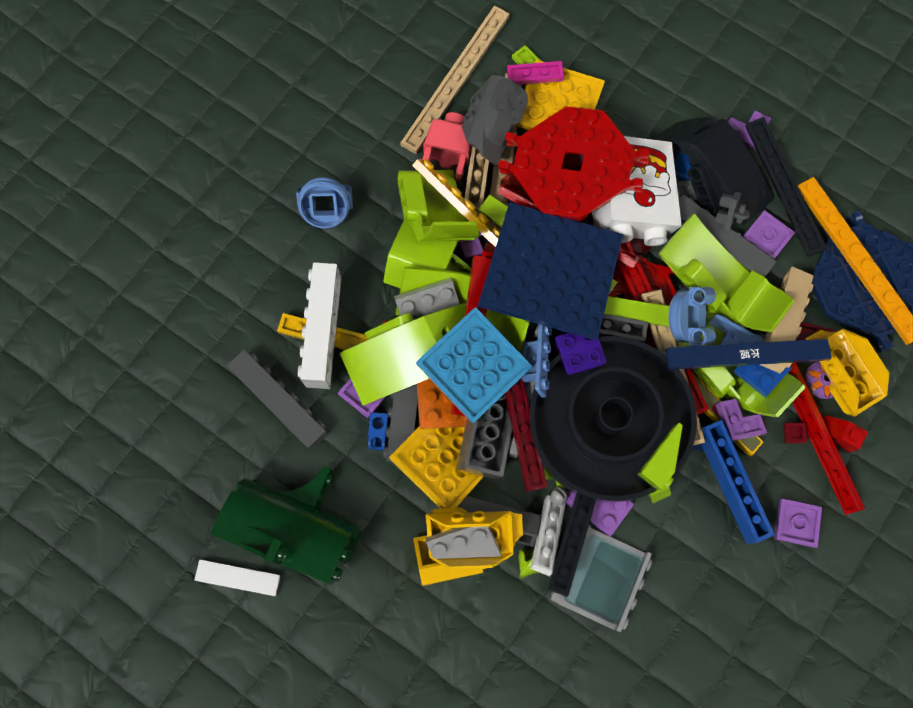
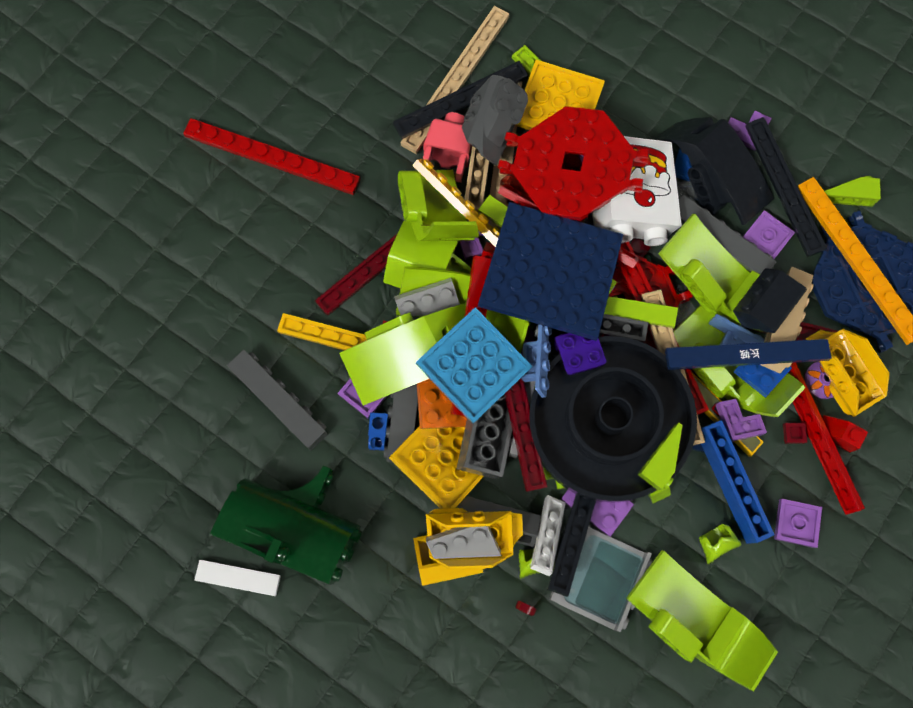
medium blue piece [296,177,353,229] -> none
white brick [298,263,341,389] -> none
dark pink plate [507,61,564,85] -> none
light grey hinge [550,487,567,505] -> none
medium blue piece [668,286,716,346] -> none
dark grey hips [715,192,750,231] -> none
none -> red plate [183,118,360,195]
none -> dark red tile [315,233,398,316]
none -> black tile [393,61,528,139]
none -> dark red tile [515,600,537,617]
none -> lime beam [626,550,778,692]
none -> lime hair [699,524,742,564]
none -> black slope [733,268,807,333]
none -> lime slope [824,176,881,207]

